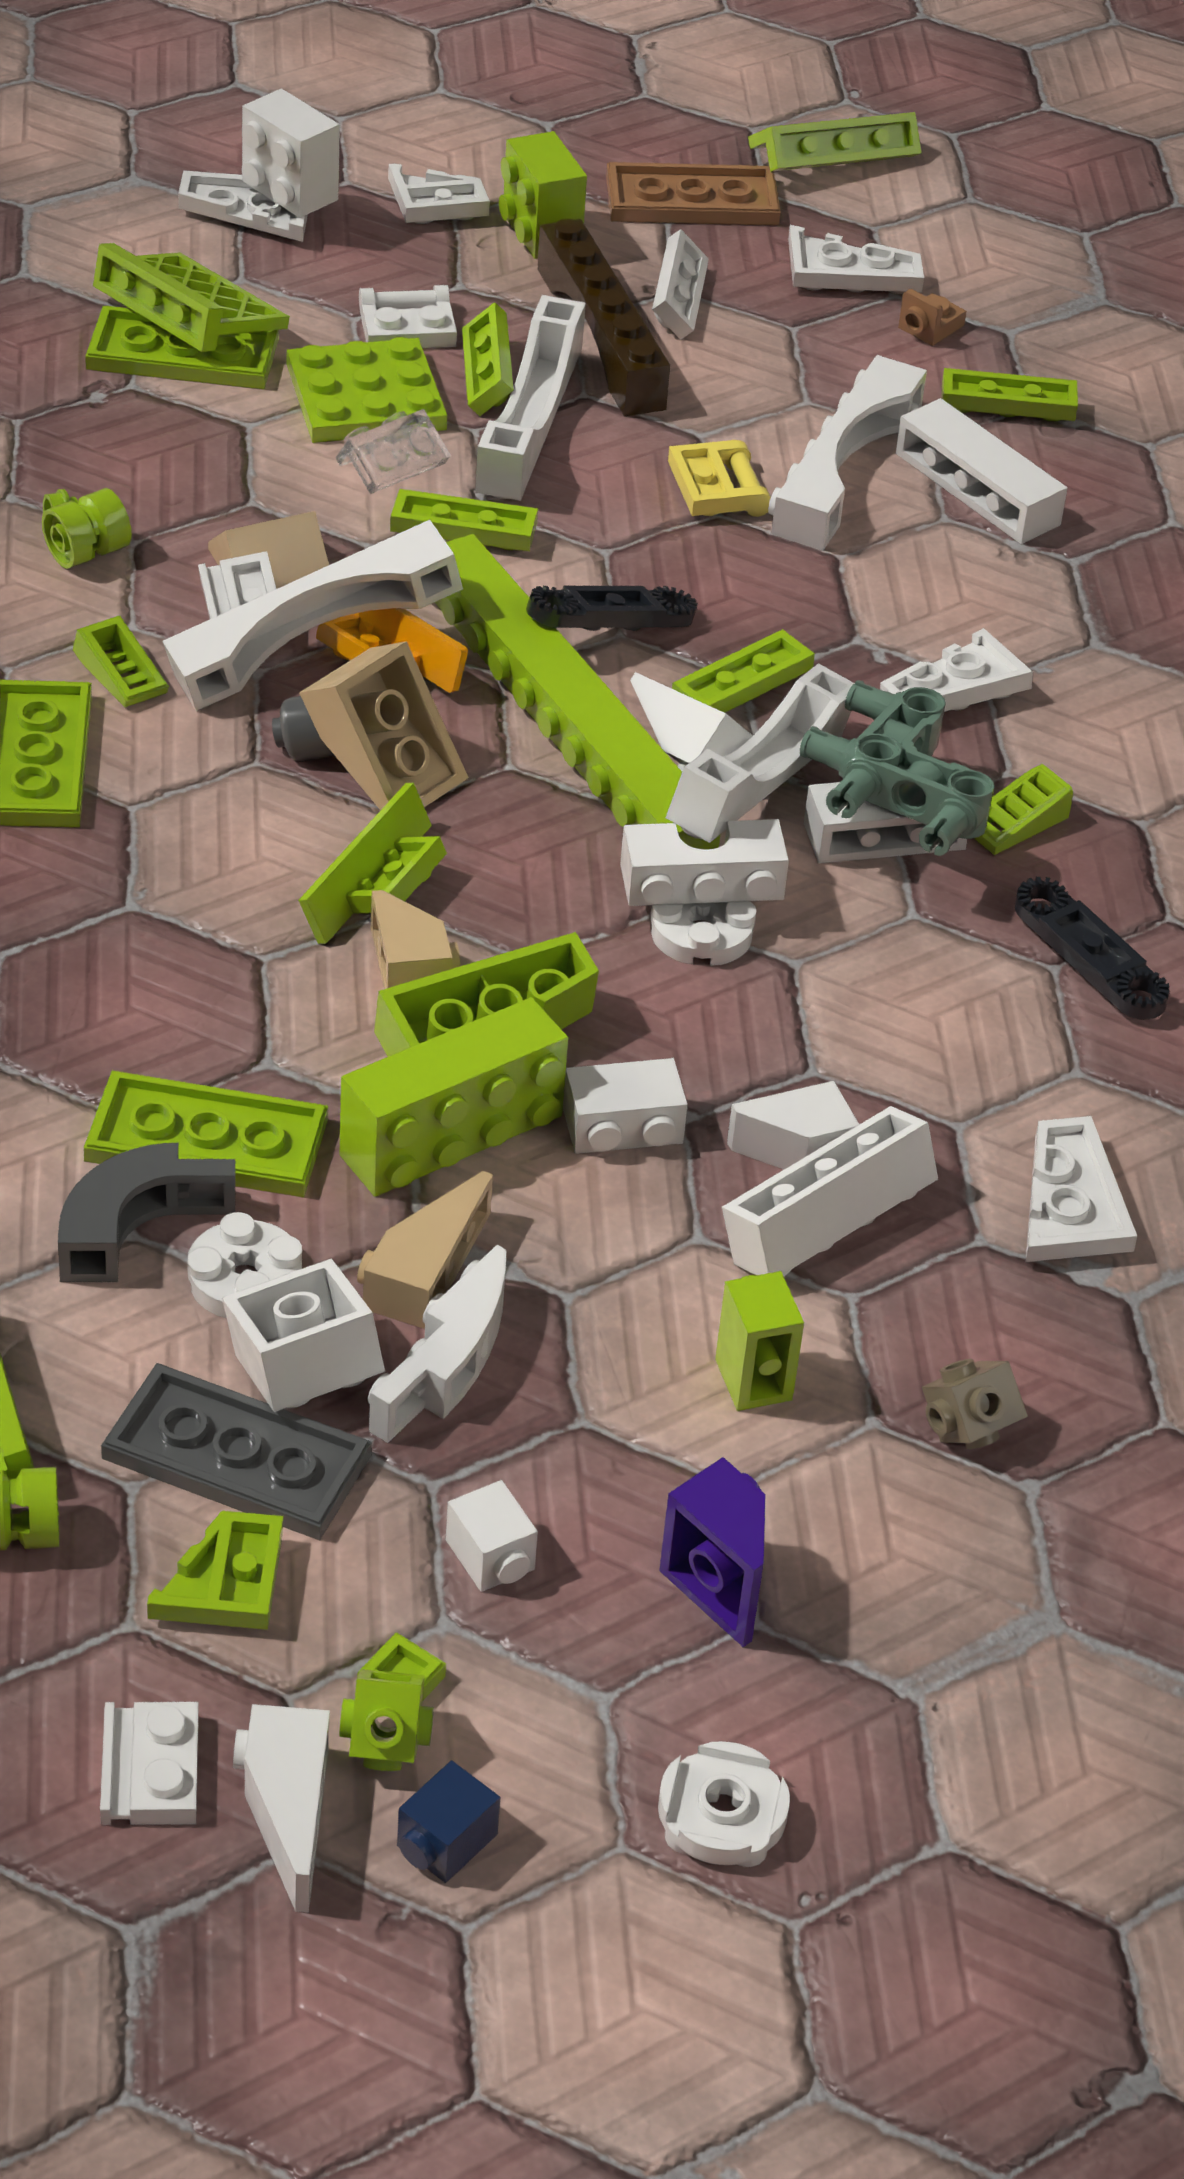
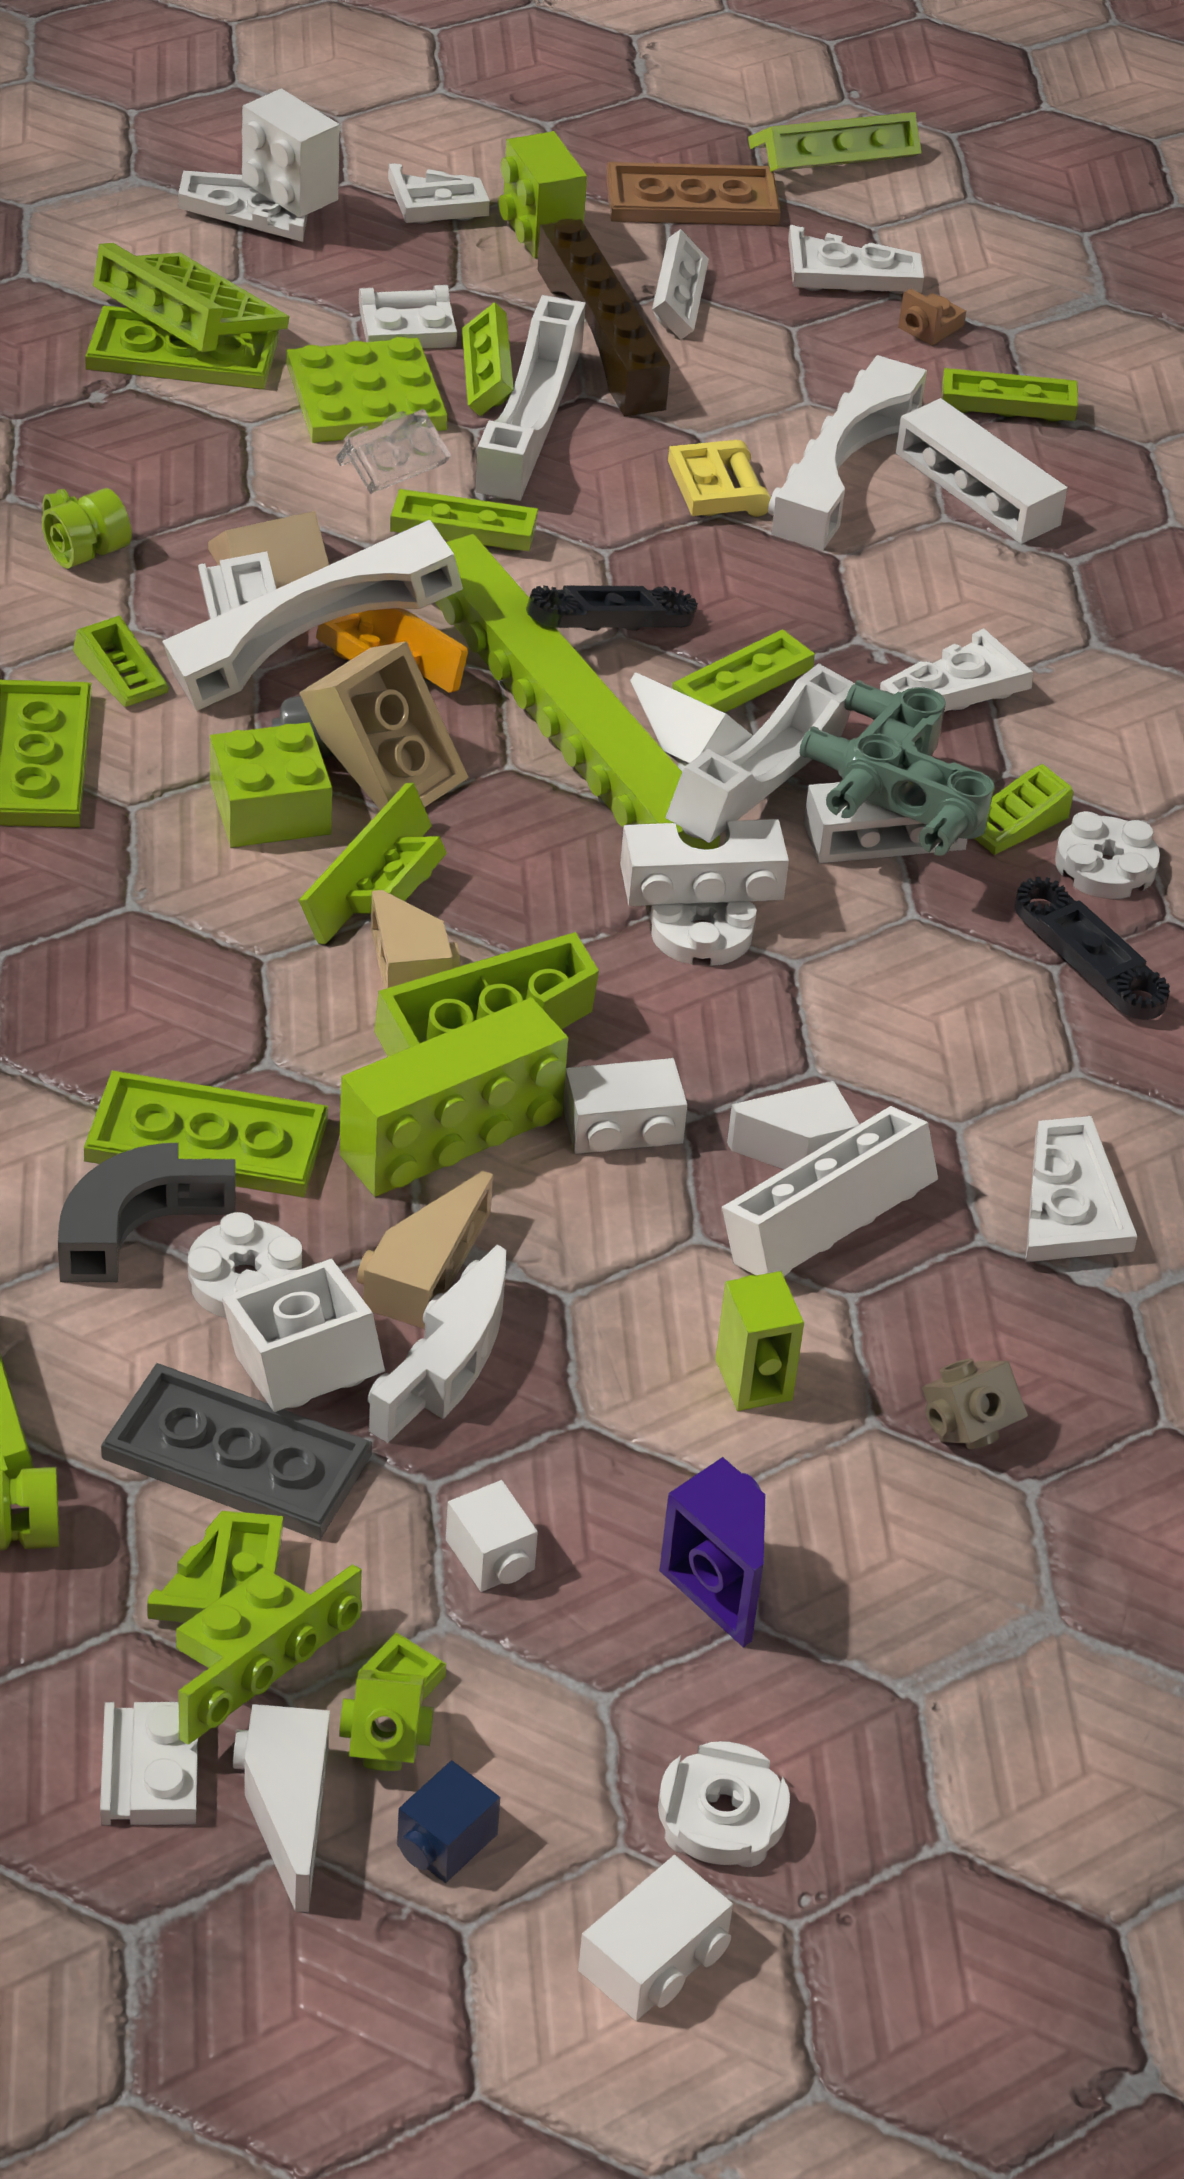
none -> lime bracket [176,1564,362,1745]
none -> lime brick [210,722,332,848]
none -> white brick [578,1854,733,2021]
none -> white plate [1055,811,1160,899]

